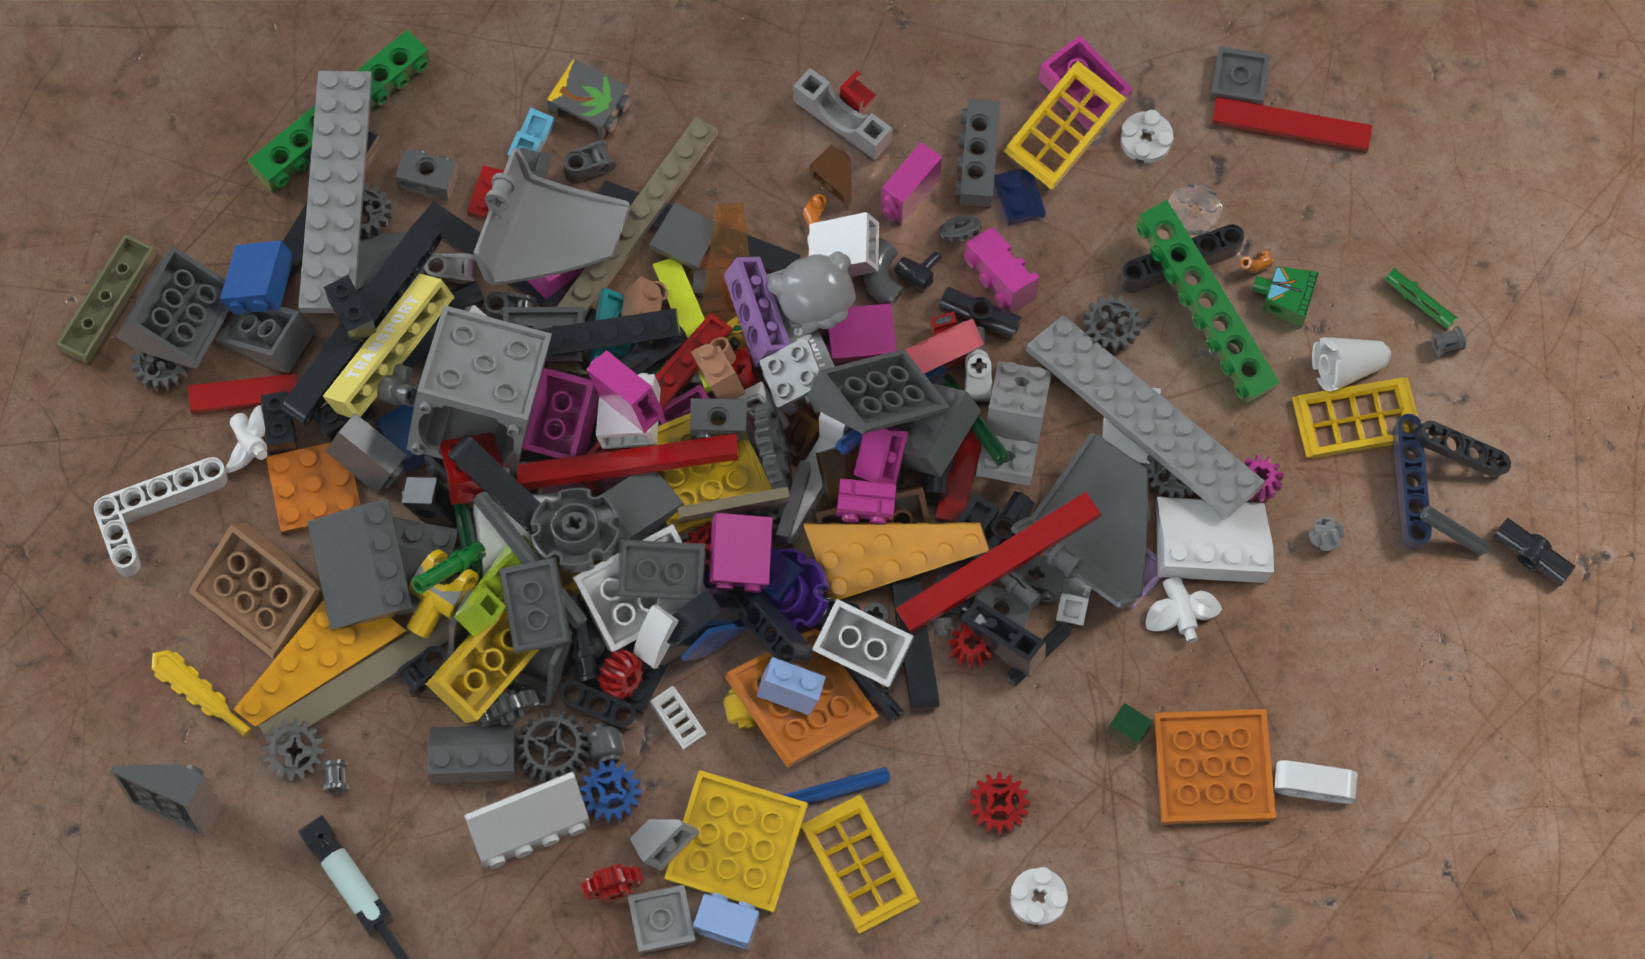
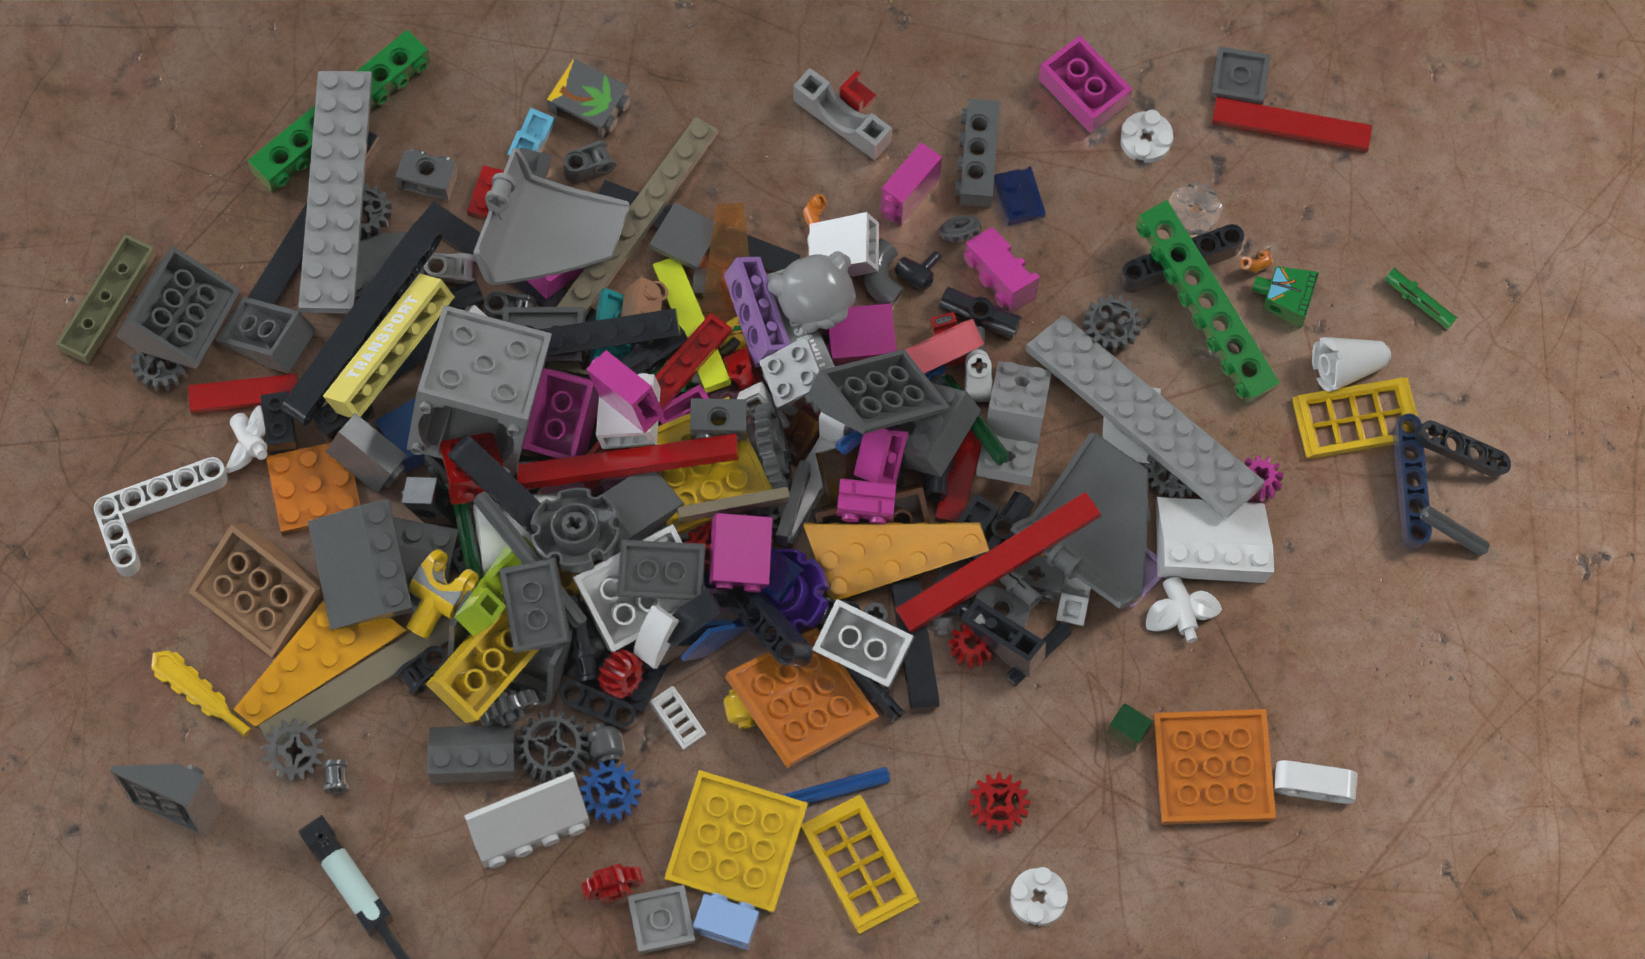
blue brick [220,241,295,314] -> none
black brick [323,275,376,344] -> none
dark grey piece [377,364,418,407] -> none
green pin [411,541,486,594] -> none
light grey slope [630,819,700,871] -> none
nougat hinge [691,337,745,399] -> none
light blue brick [757,657,825,715] -> none
reddish brown slope [810,144,852,209] -> none
yellow piece [1004,61,1127,190] -> none
light grey gear [1308,517,1345,551] -> none
dark grey bush [1431,326,1466,357] -> none
black piece [1492,517,1576,587] -> none

